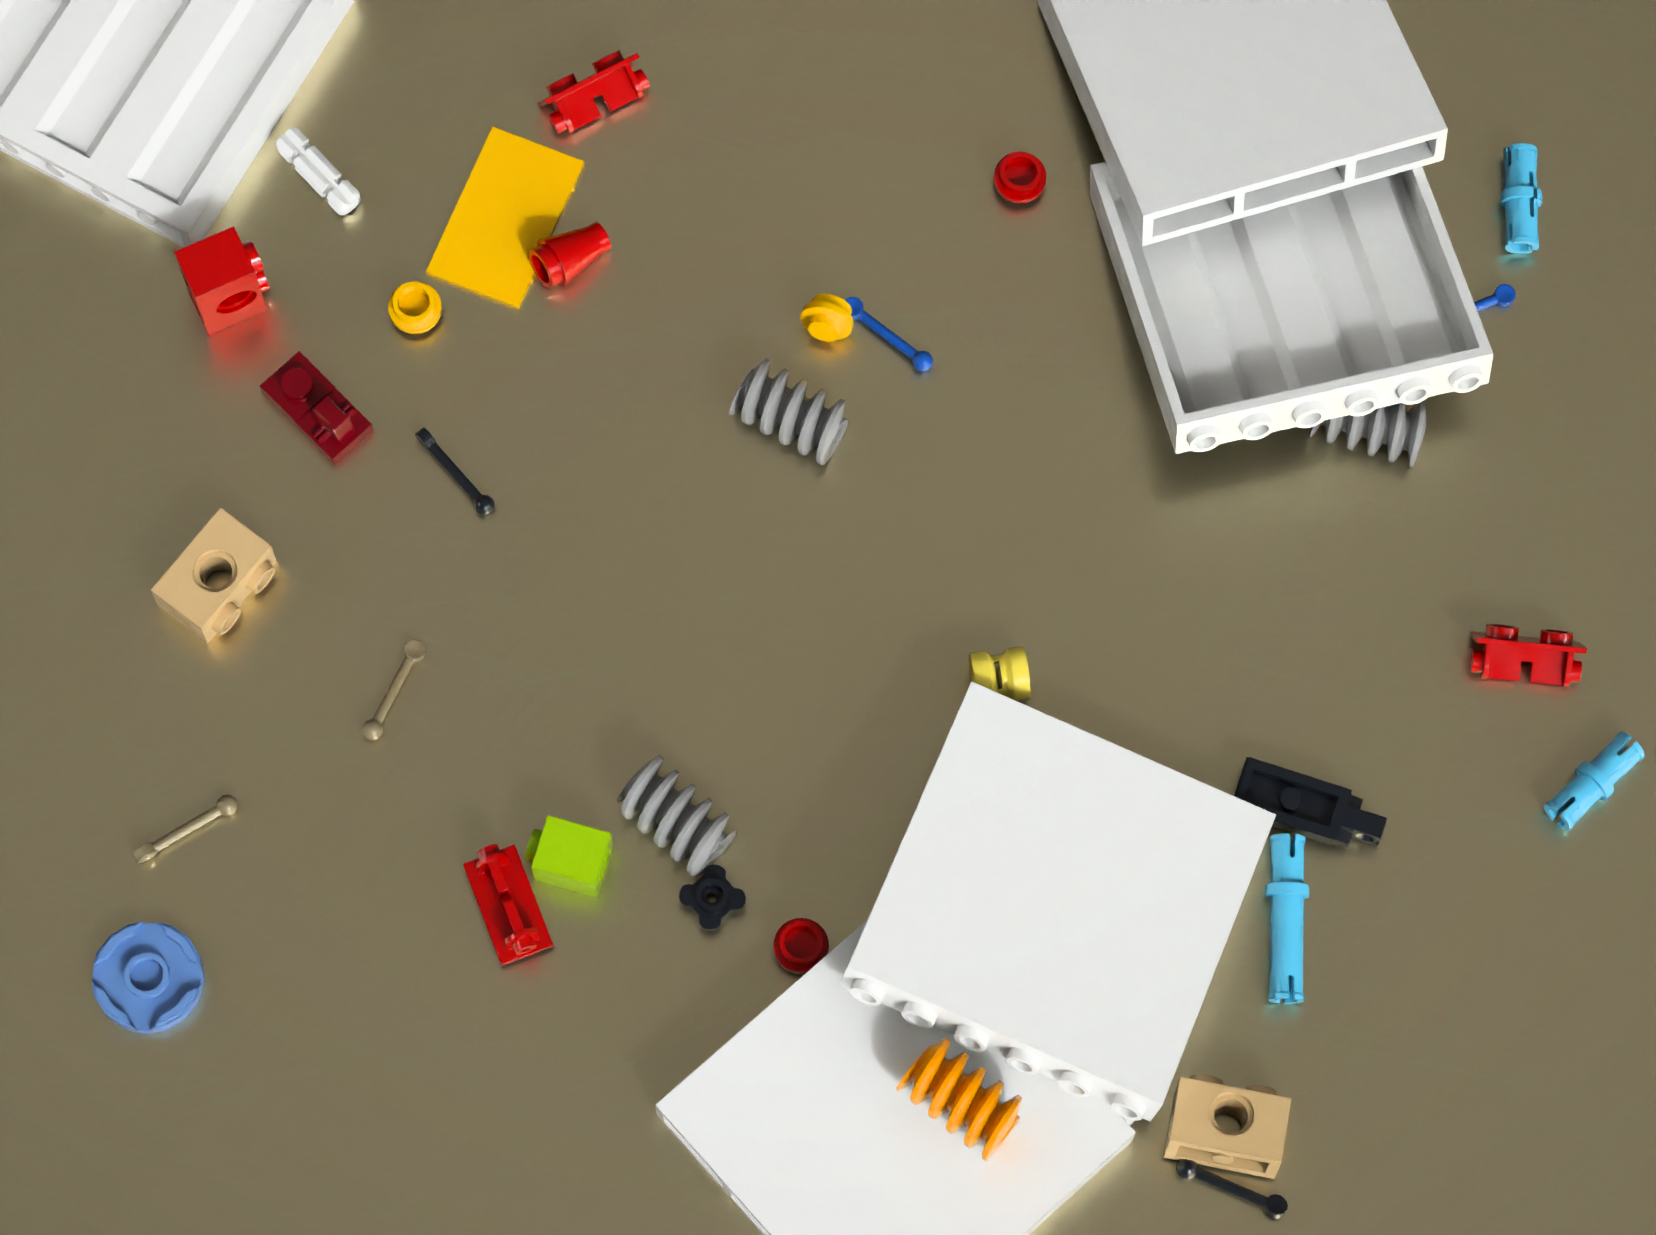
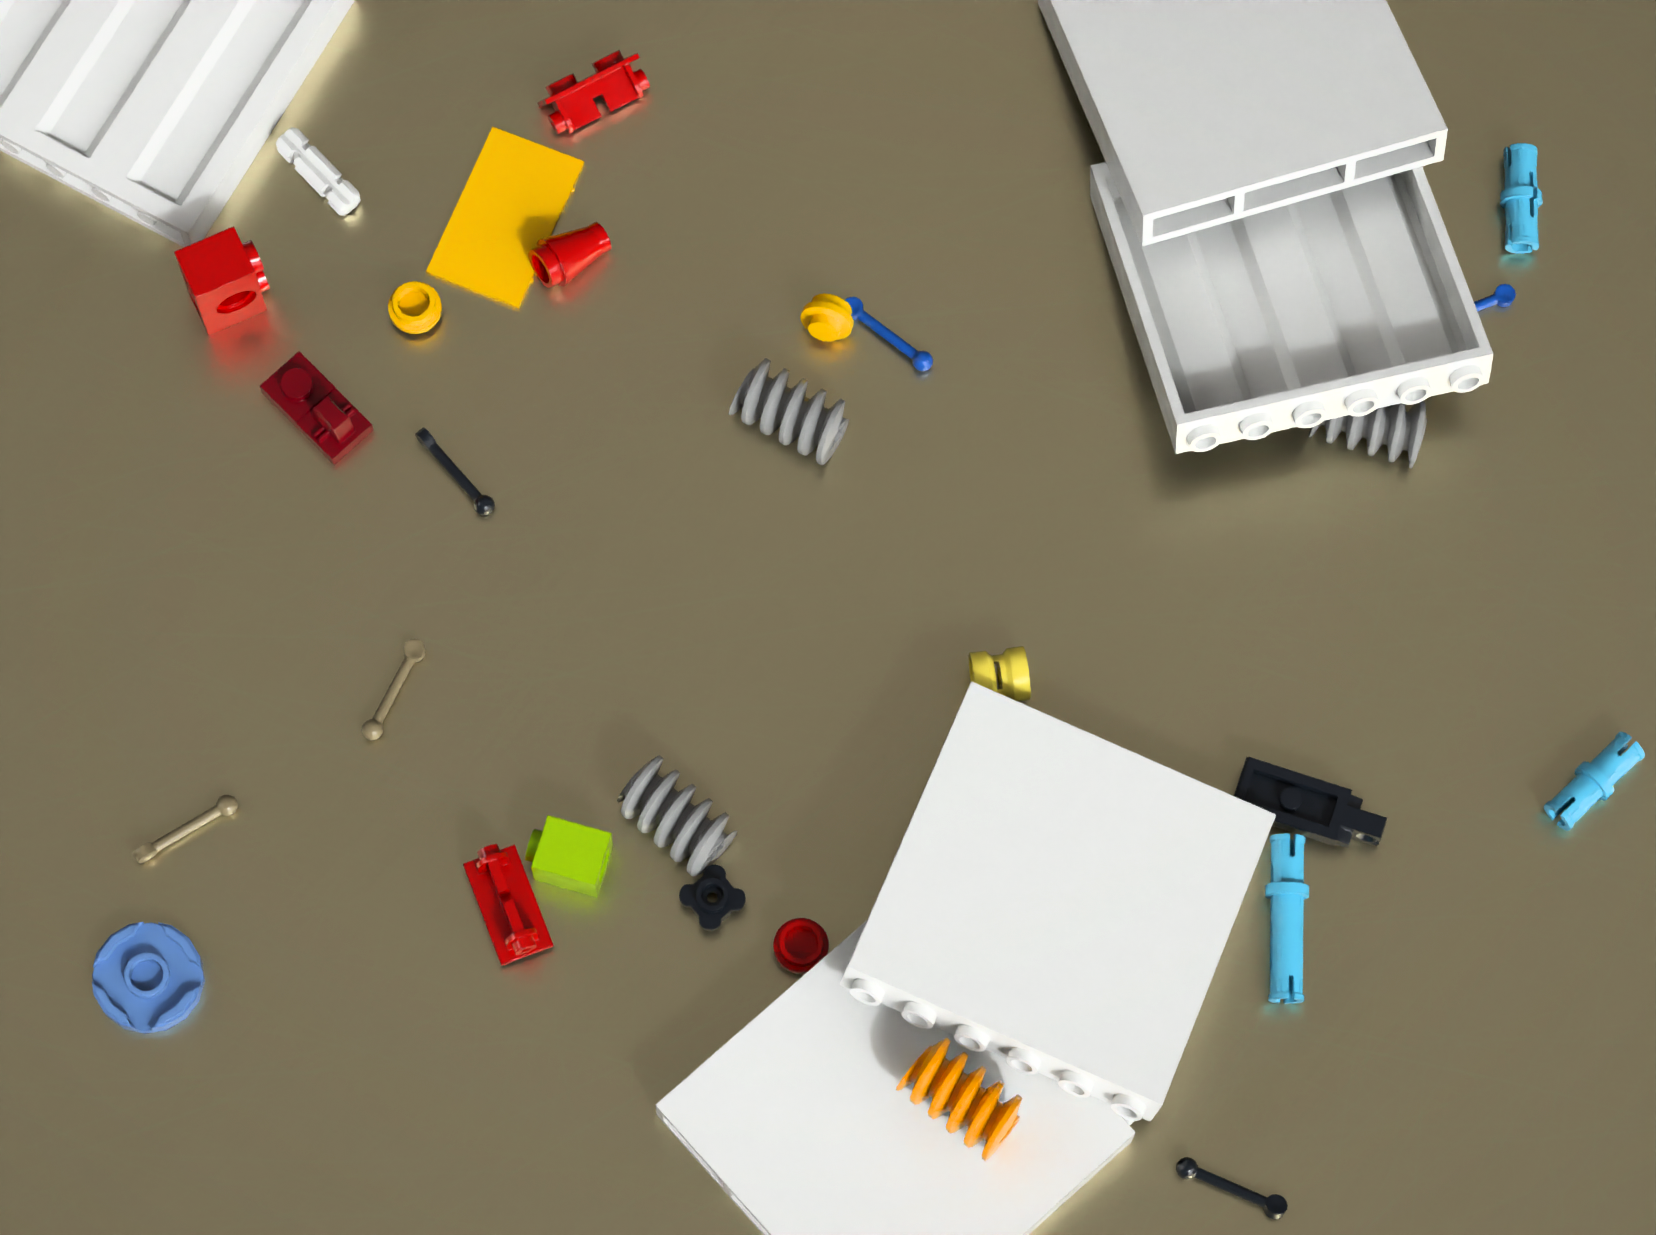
tan brick [151,507,277,644] -> none
red plate [994,152,1046,204] -> none
tan brick [1164,1074,1292,1179] -> none
red hinge [1470,624,1587,687] -> none

